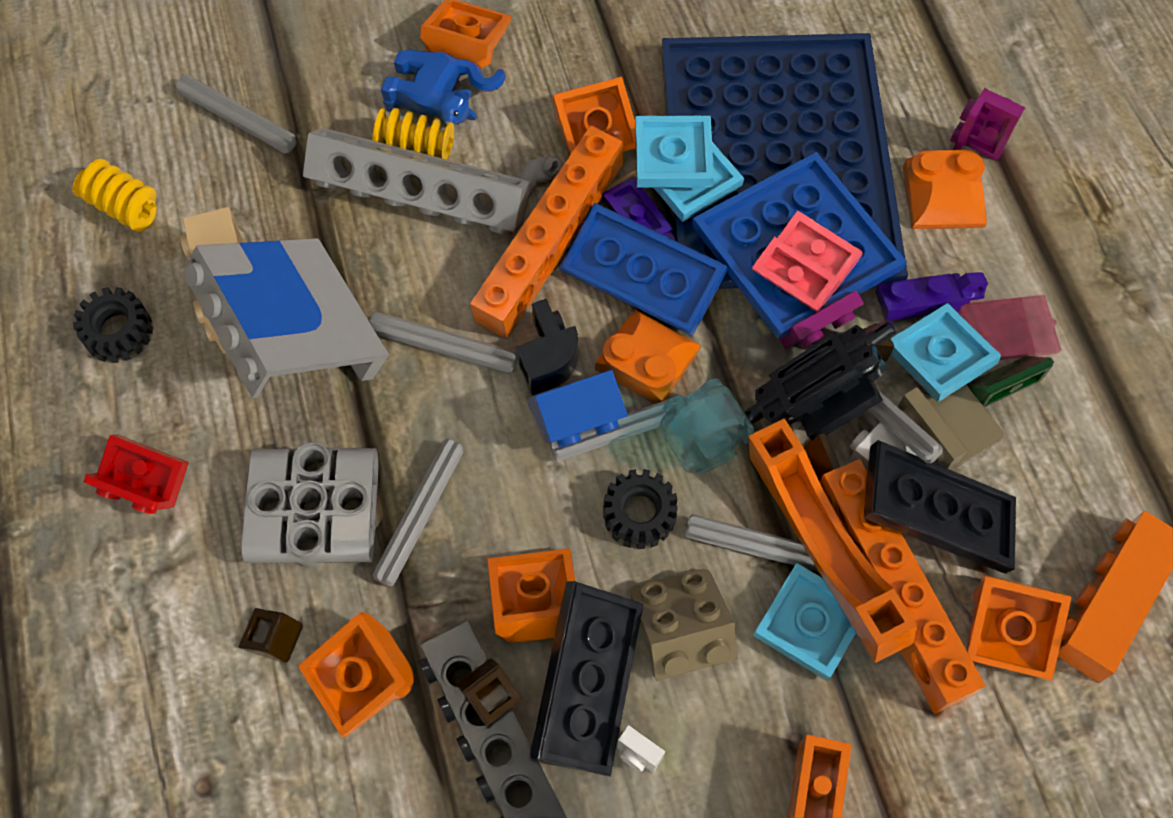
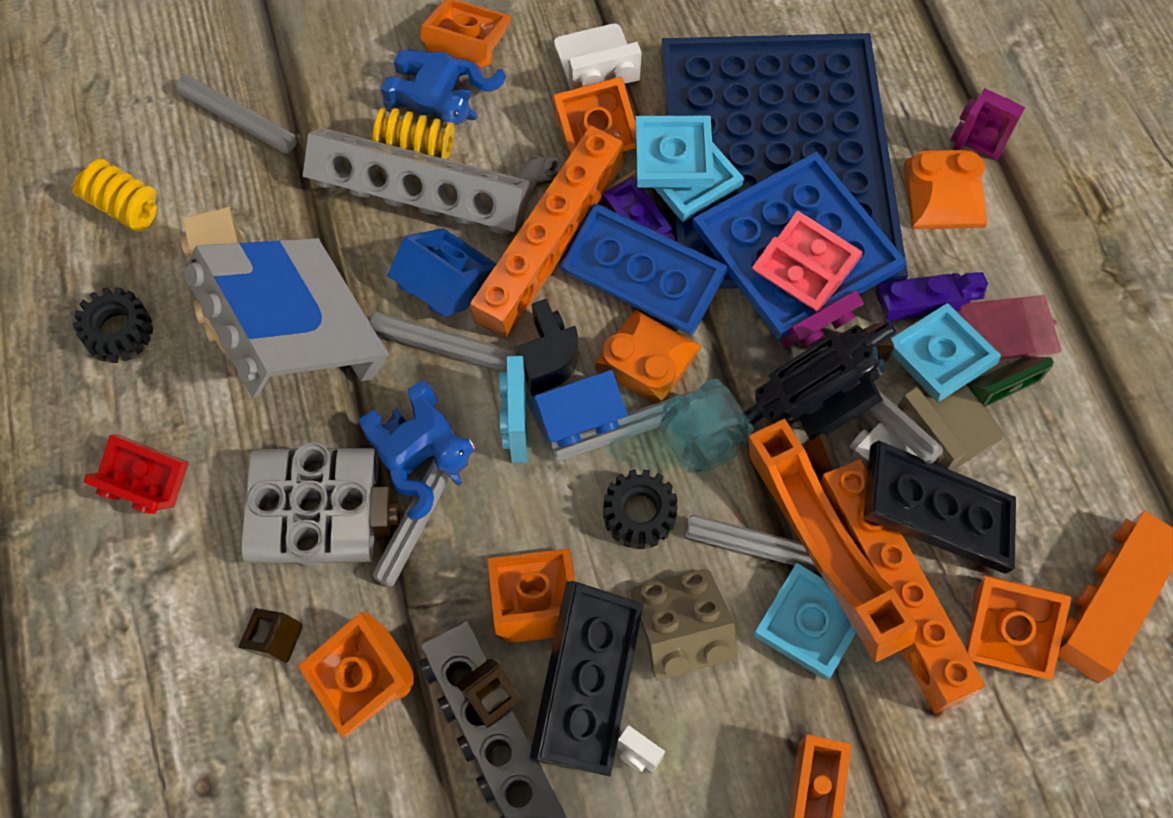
none -> blue animal [358,380,475,520]
none -> dark brown plate [370,487,400,540]
none -> blue slope [387,228,497,317]
none -> medium azure plate [499,356,528,463]
none -> white bracket [554,23,642,90]

